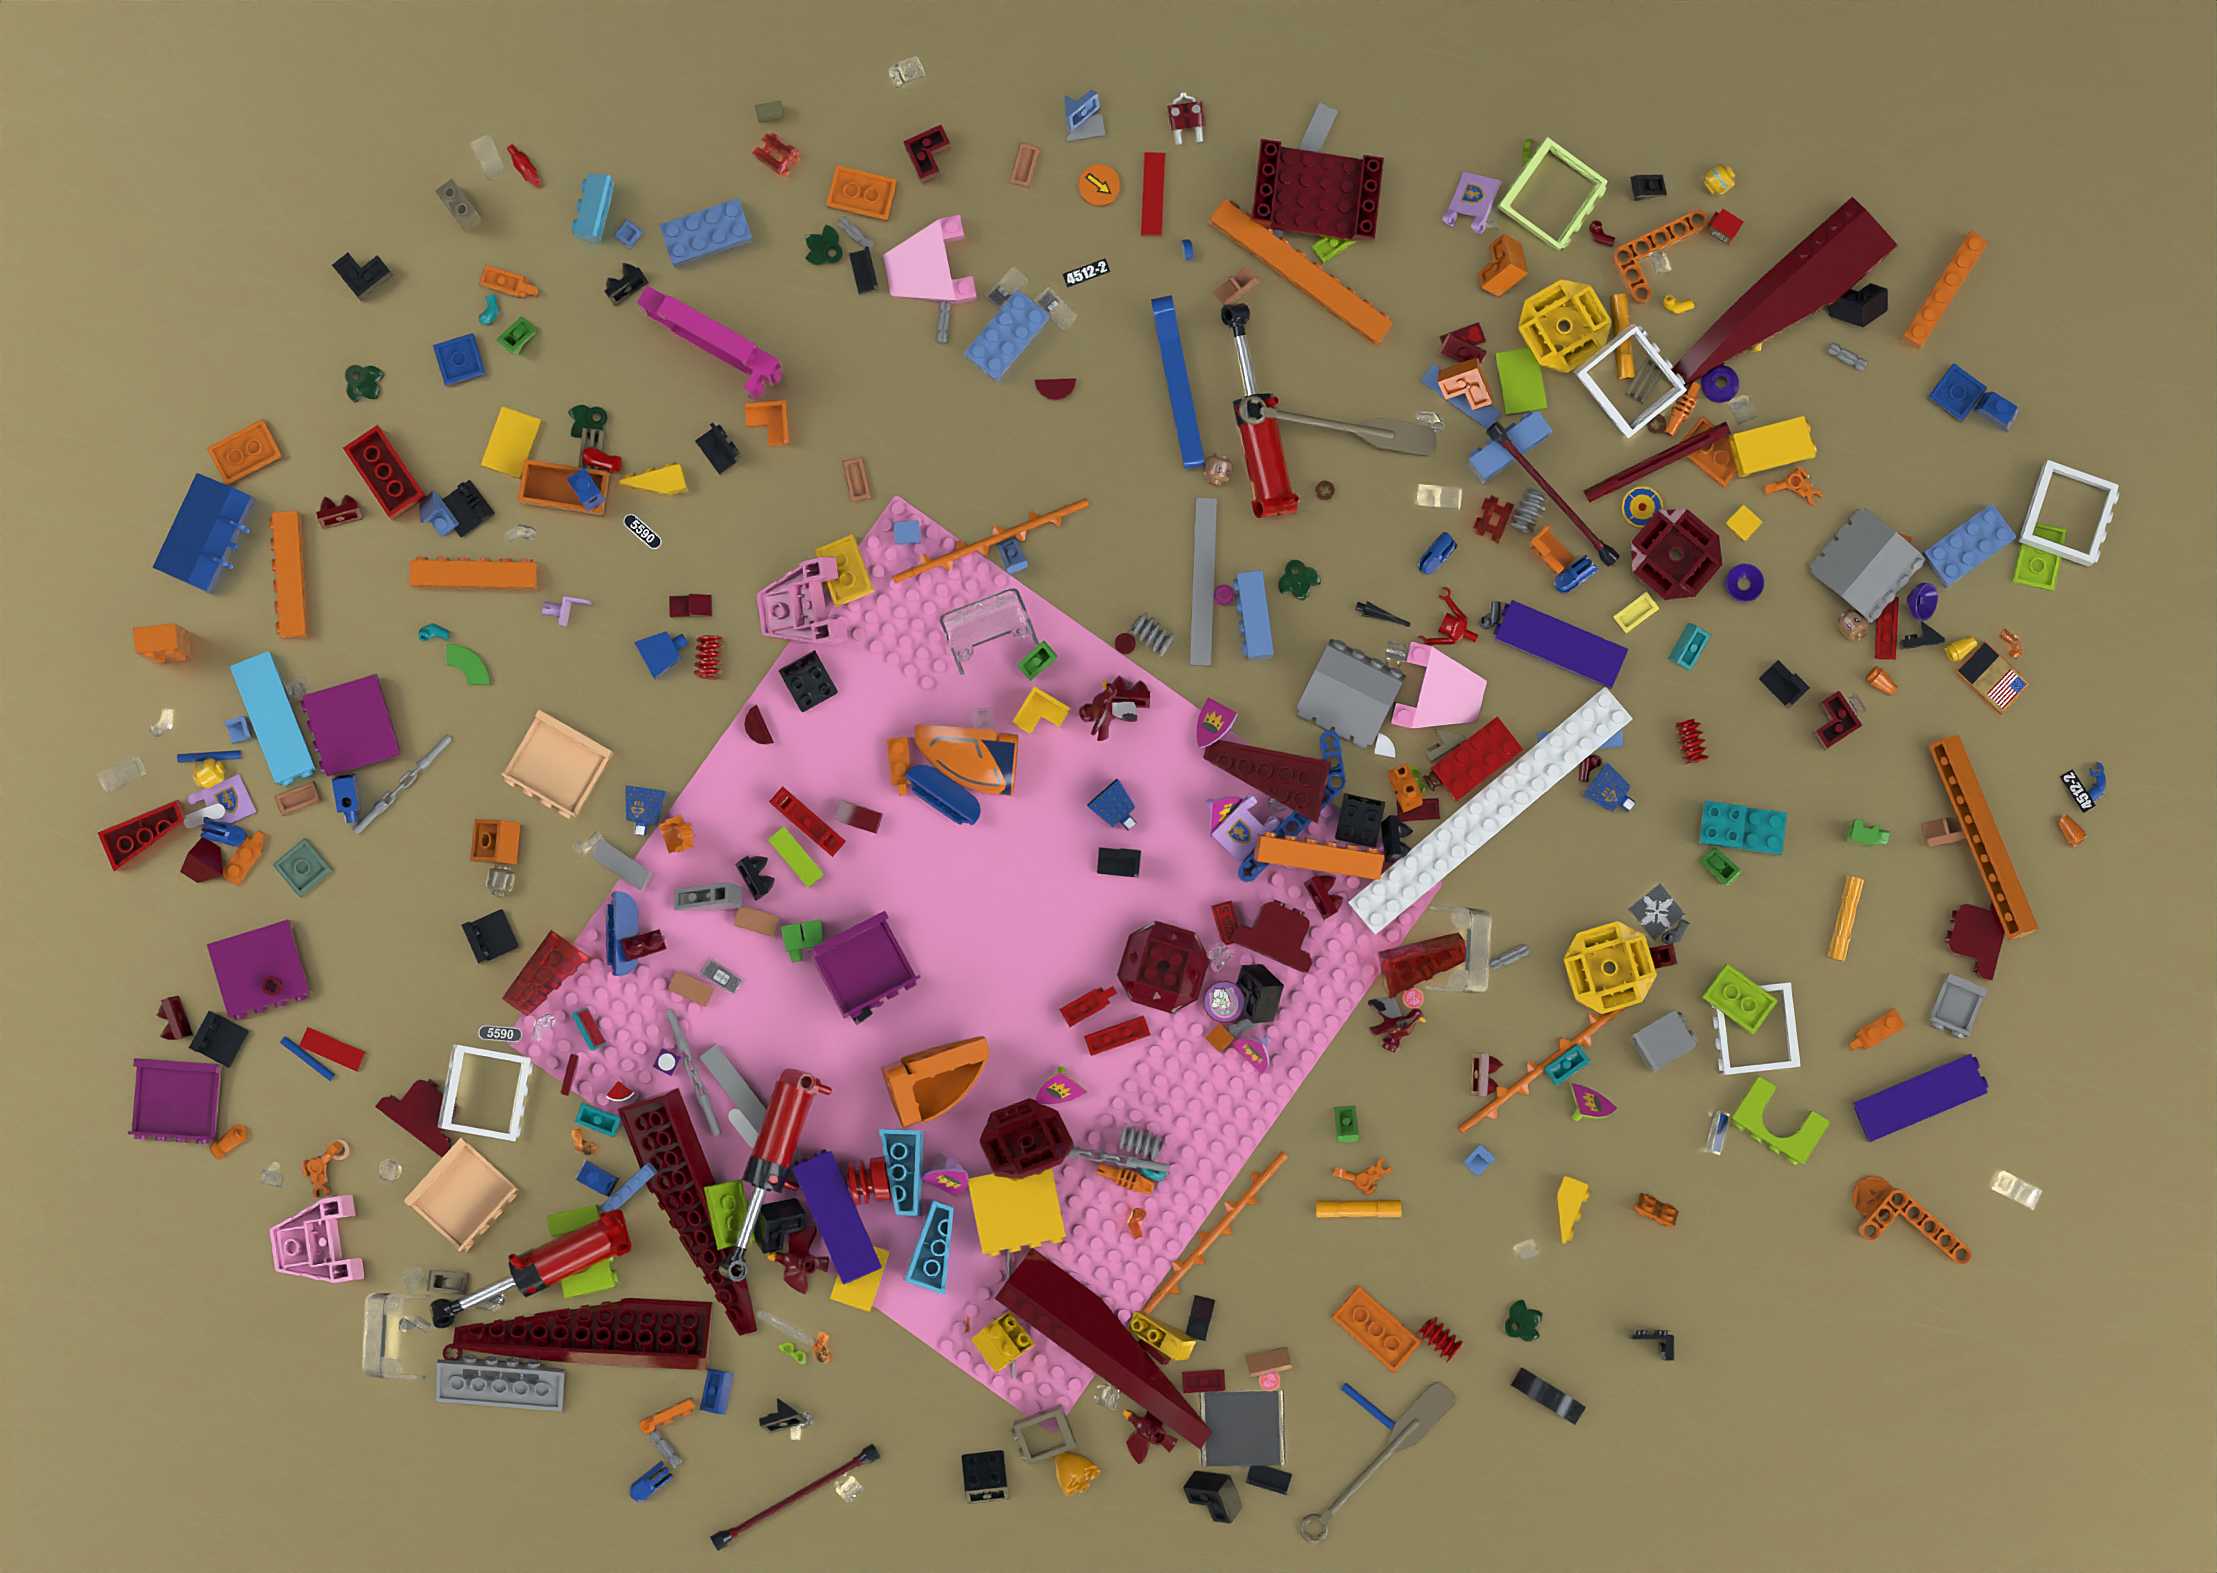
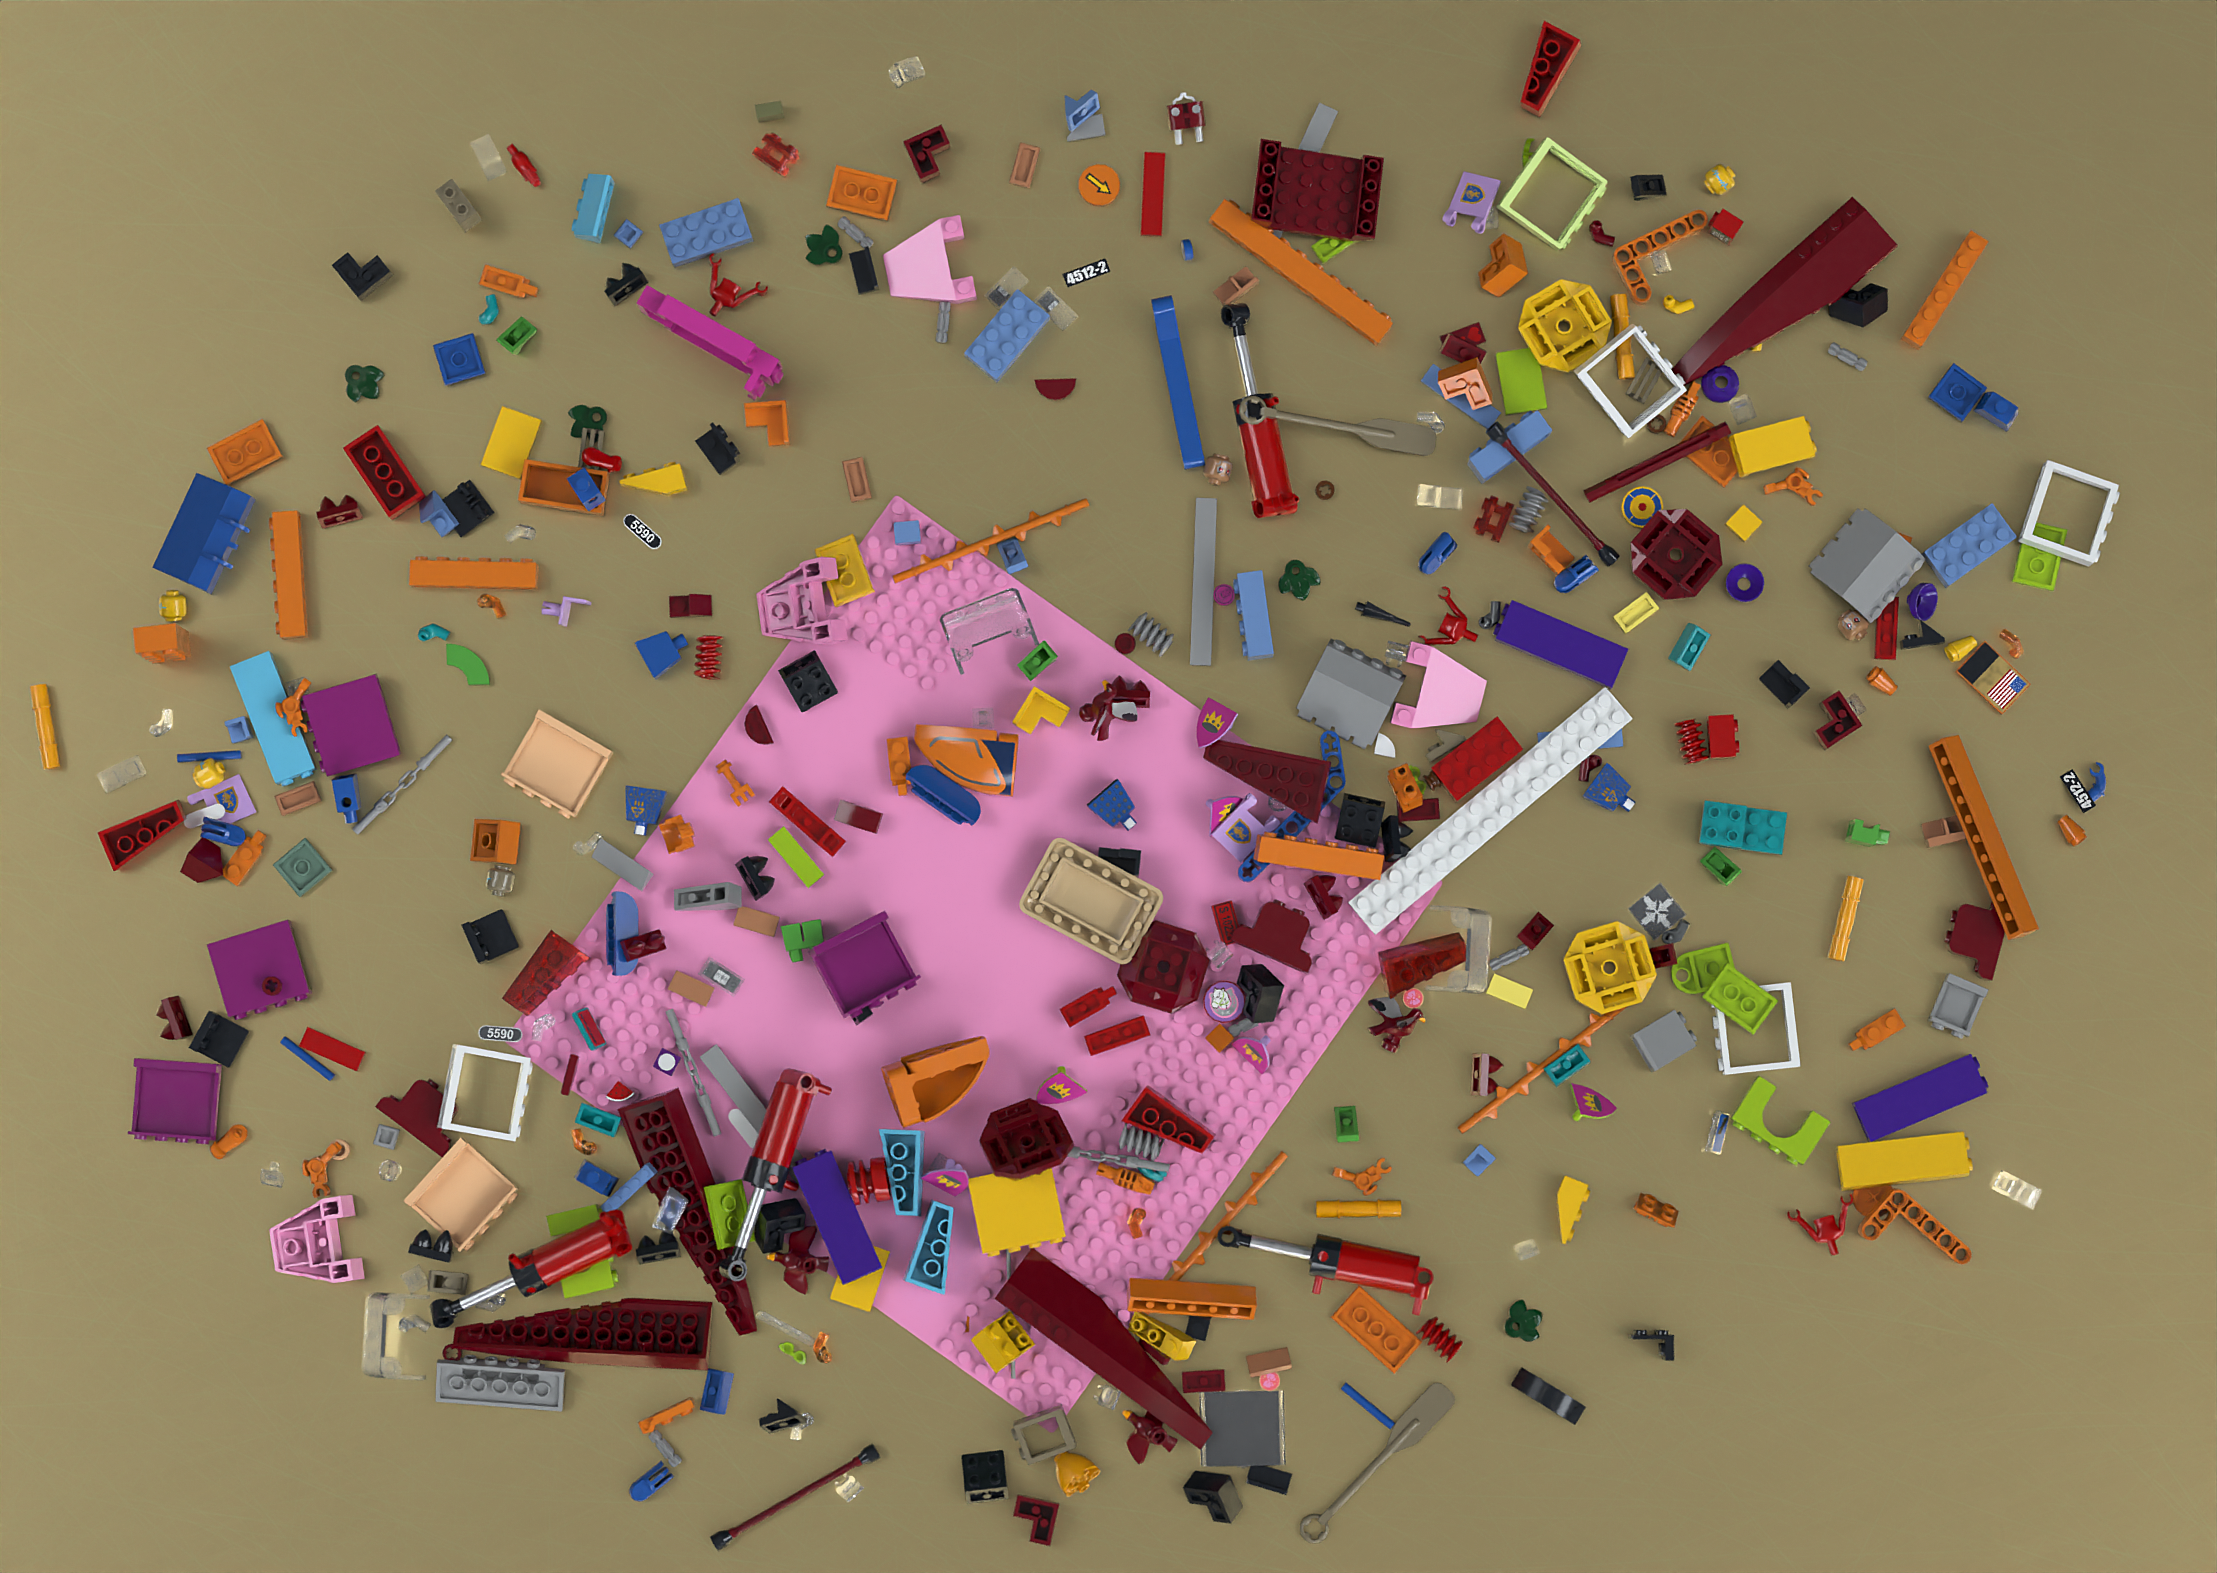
none -> light orange piece [30,684,60,770]
none -> yellow head [159,590,187,621]
none -> orange piece [275,678,311,737]
none -> light grey tile [373,1124,400,1150]
none -> black tile [408,1229,454,1263]
none -> clear orange arm [477,594,506,619]
none -> black tile [636,1228,681,1265]
none -> clear slope [652,1187,688,1234]
none -> red piece [709,253,768,317]
none -> orange hinge [716,759,755,807]
none -> dark red brick [1013,1494,1059,1546]
none -> tan wedge [1019,838,1163,964]
none -> red wedge [1121,1085,1216,1153]
none -> orange brick [1127,1278,1257,1320]
none -> red piece [1217,1226,1434,1316]
none -> light yellow tile [1486,974,1533,1009]
none -> dark red slope [1517,911,1554,950]
none -> red wedge [1520,21,1581,118]
none -> lime tile [1671,943,1735,994]
none -> red brick [1706,714,1739,759]
none -> red piece [1787,1194,1853,1256]
none -> yellow brick [1836,1132,1973,1191]

